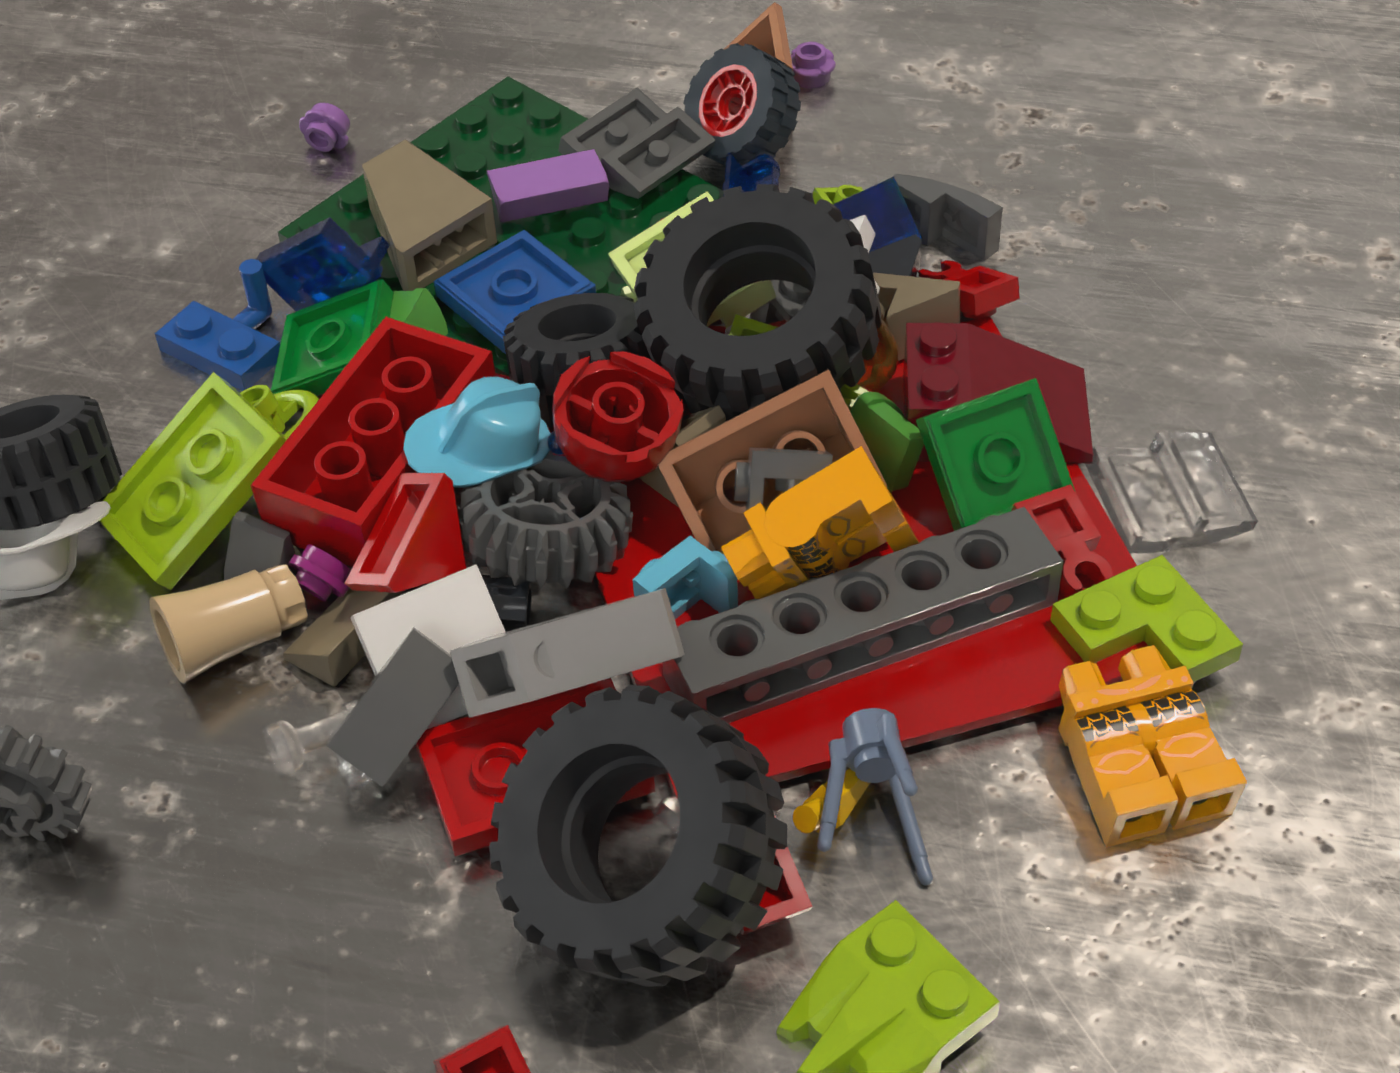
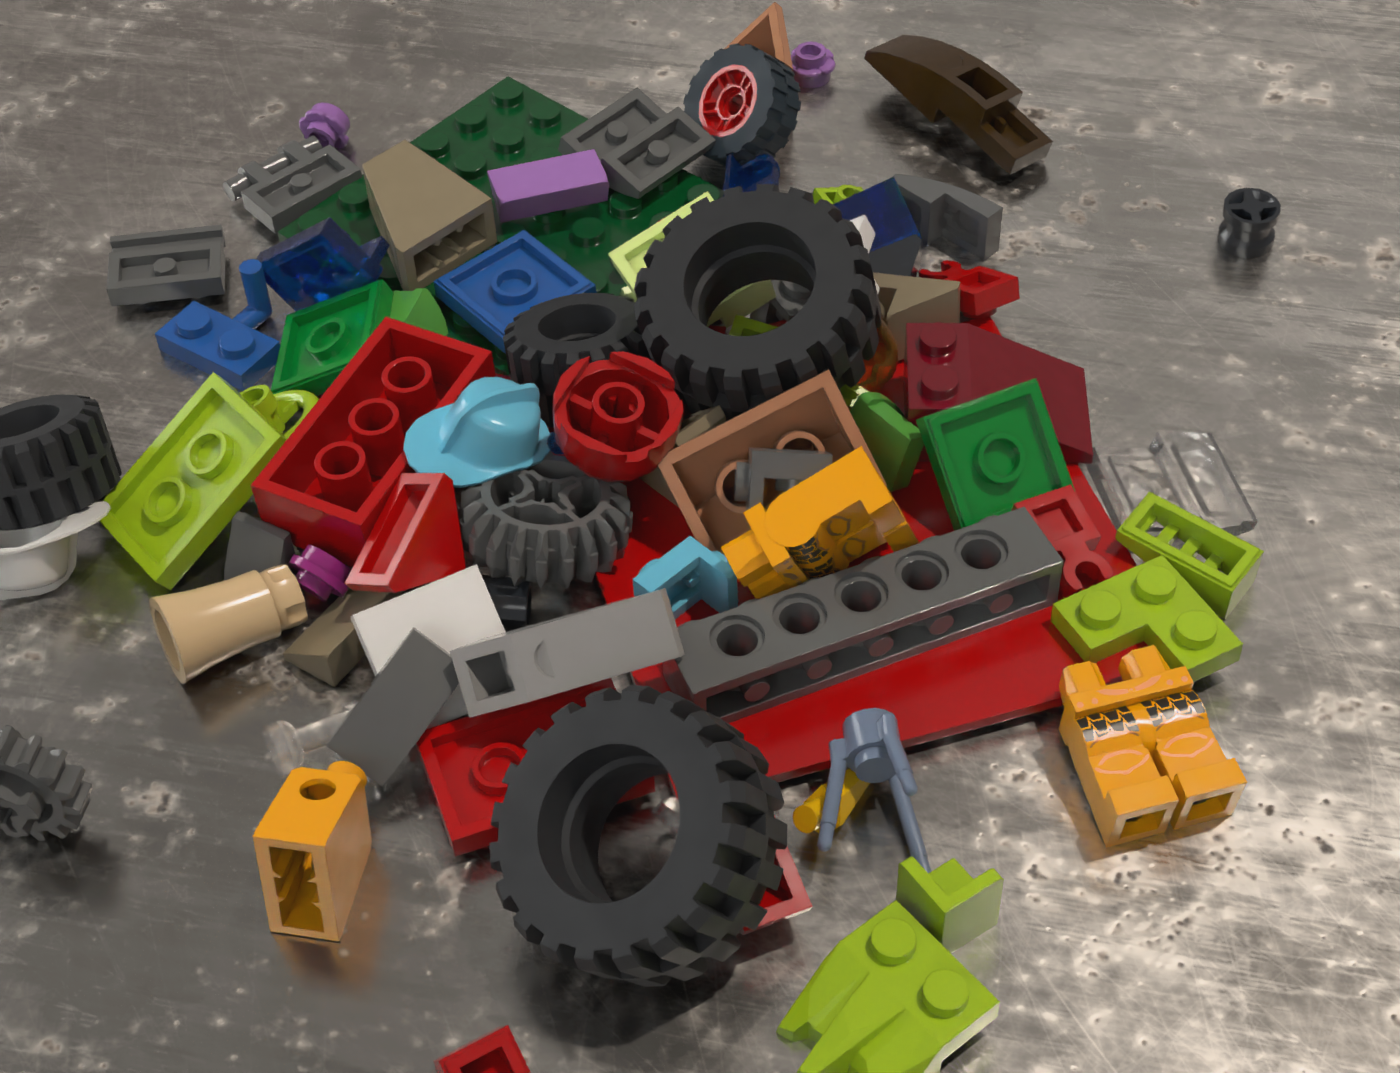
none -> dark grey plate [106,224,226,306]
none -> dark grey plate [223,136,362,234]
none -> light orange torso [252,761,372,942]
none -> dark brown slope [864,35,1053,175]
none -> lime panel [896,856,1004,953]
none -> lime slope [1115,491,1264,619]
none -> black wheel [1218,188,1281,258]

